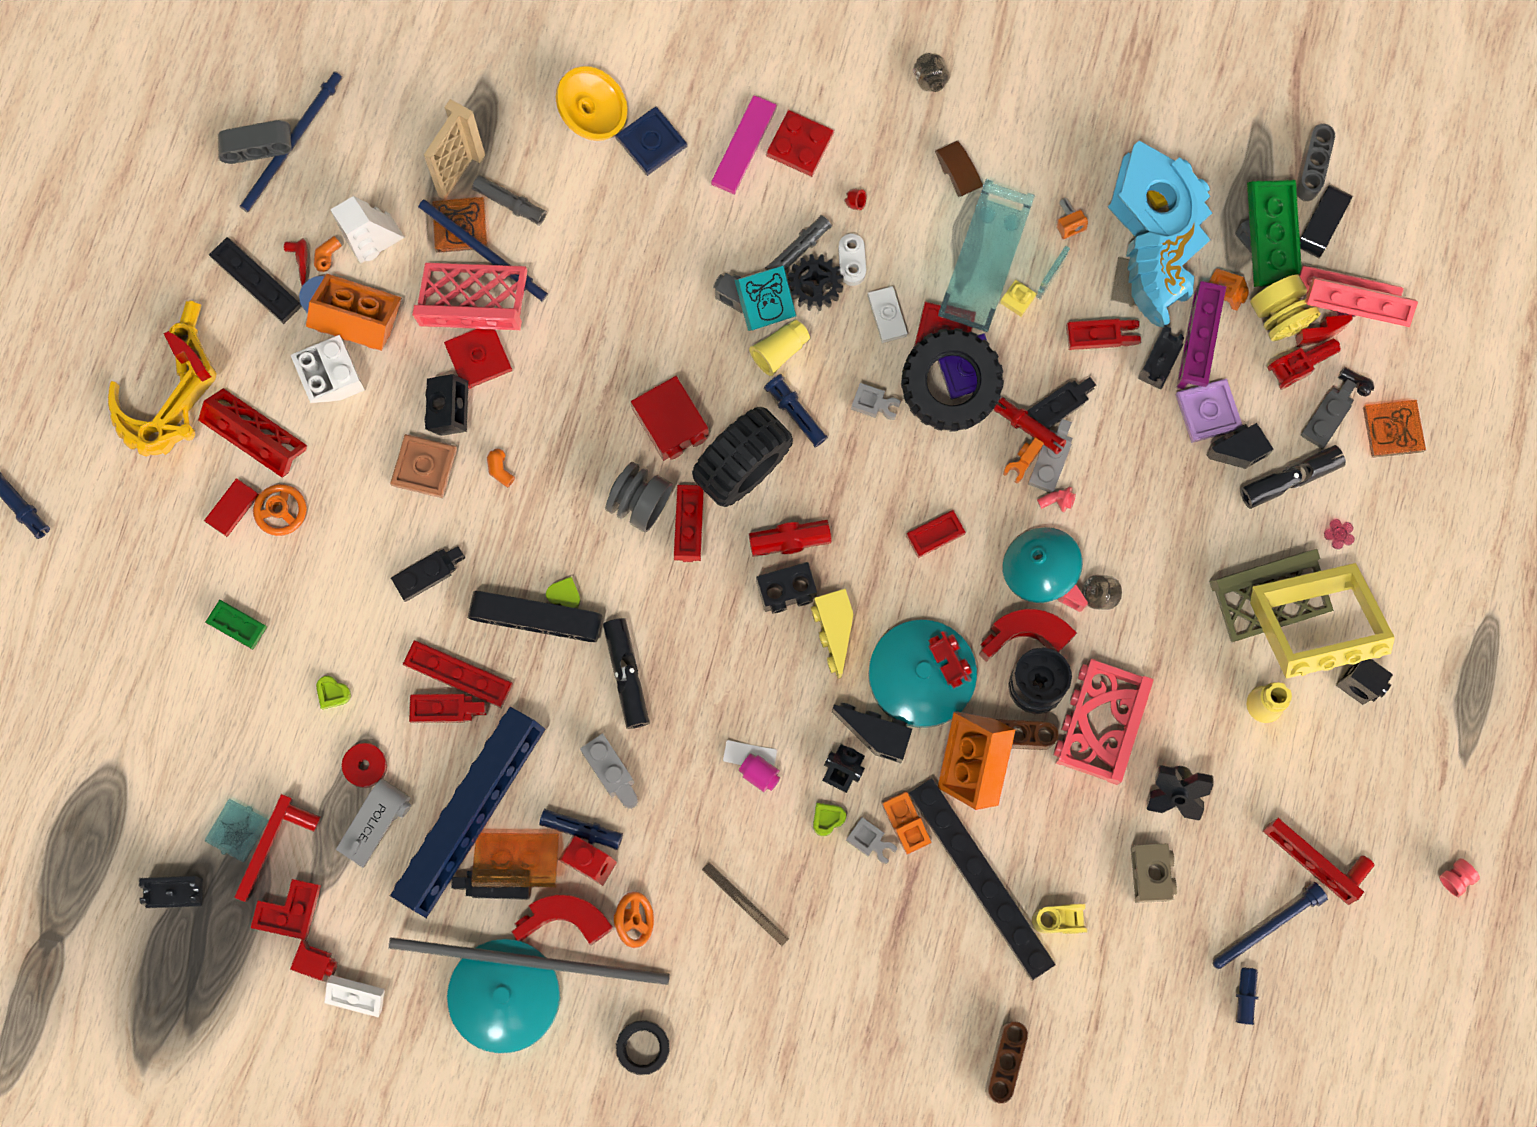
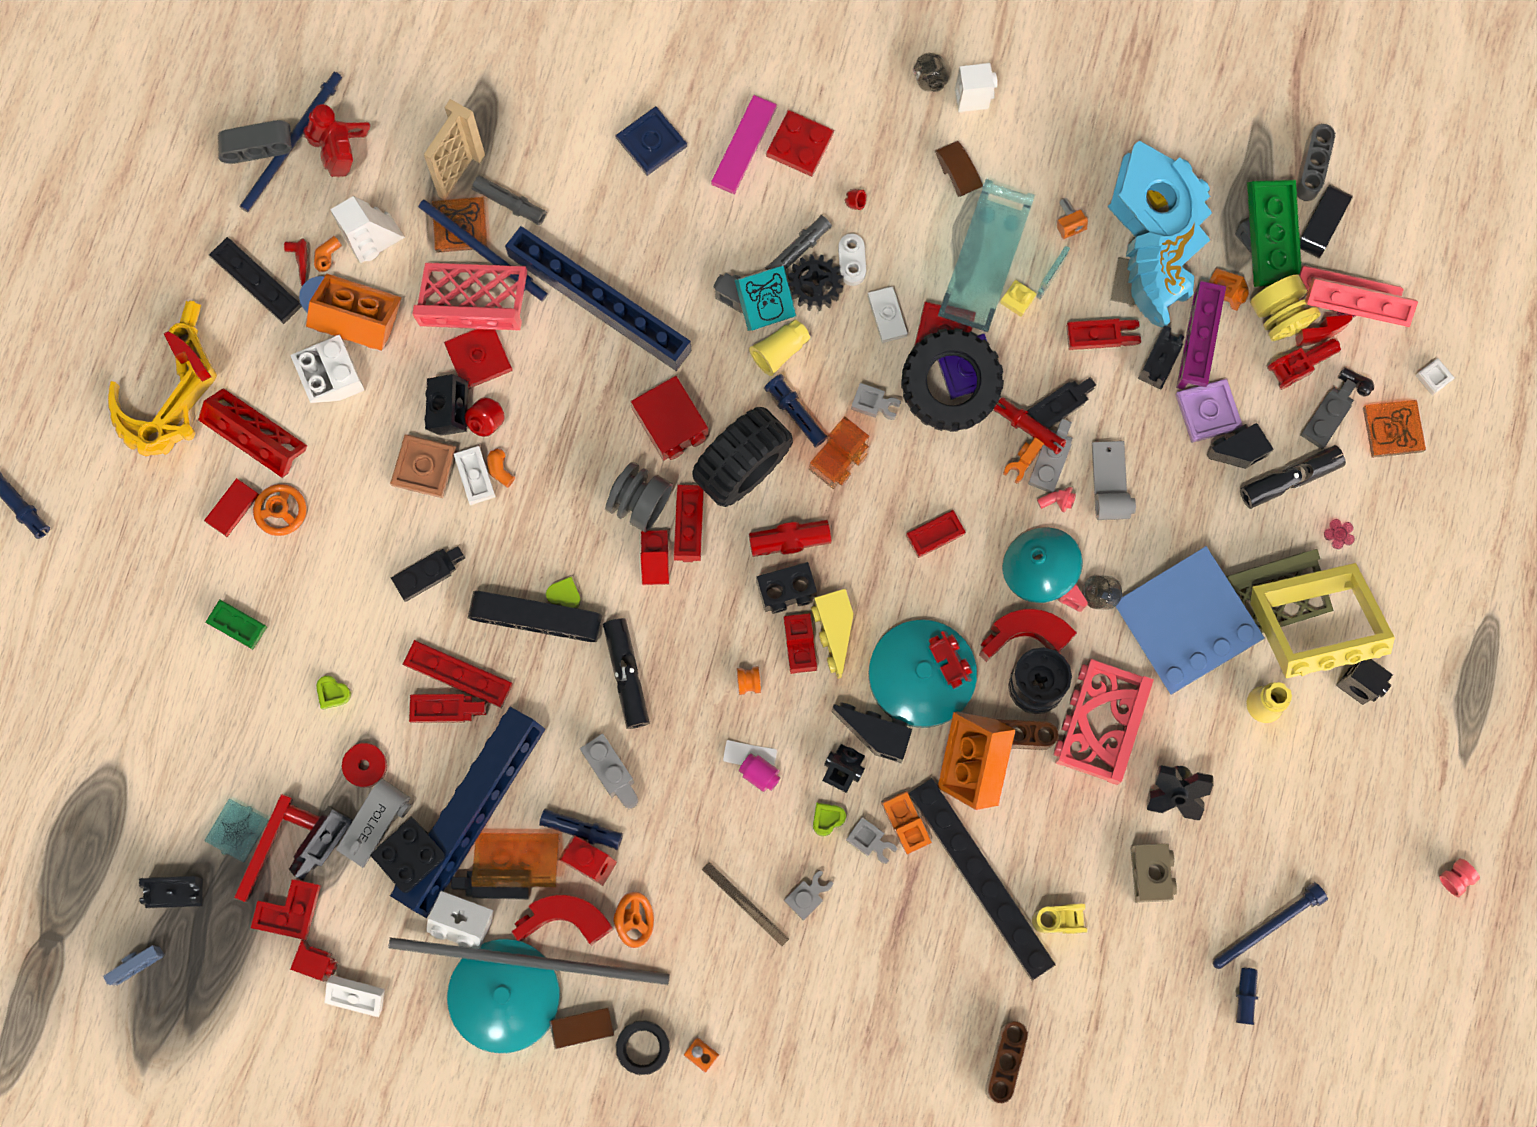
yellow dish [556,66,627,141] -> none
red piece [1263,818,1375,905] -> none
none -> sand blue plate [103,945,164,986]
none -> black hinge [289,806,353,880]
none -> red piece [303,104,370,177]
none -> black bracket [370,817,445,893]
none -> white brick [427,891,493,949]
none -> white plate [454,446,496,505]
none -> red head [465,397,505,437]
none -> dark blue brick [505,226,692,371]
none -> reddish brown slope [549,1008,614,1049]
none -> red slope [641,530,669,585]
none -> orange piece [684,1037,719,1073]
none -> orange wheel [737,666,761,695]
none -> red slope [784,613,817,674]
none -> light grey plate [784,871,833,921]
none -> clear orange brick [809,416,870,489]
none -> white brick [955,63,997,112]
none -> light grey door [1092,441,1136,520]
none -> medium blue plate [1114,546,1265,695]
none -> white tile [1415,358,1454,395]

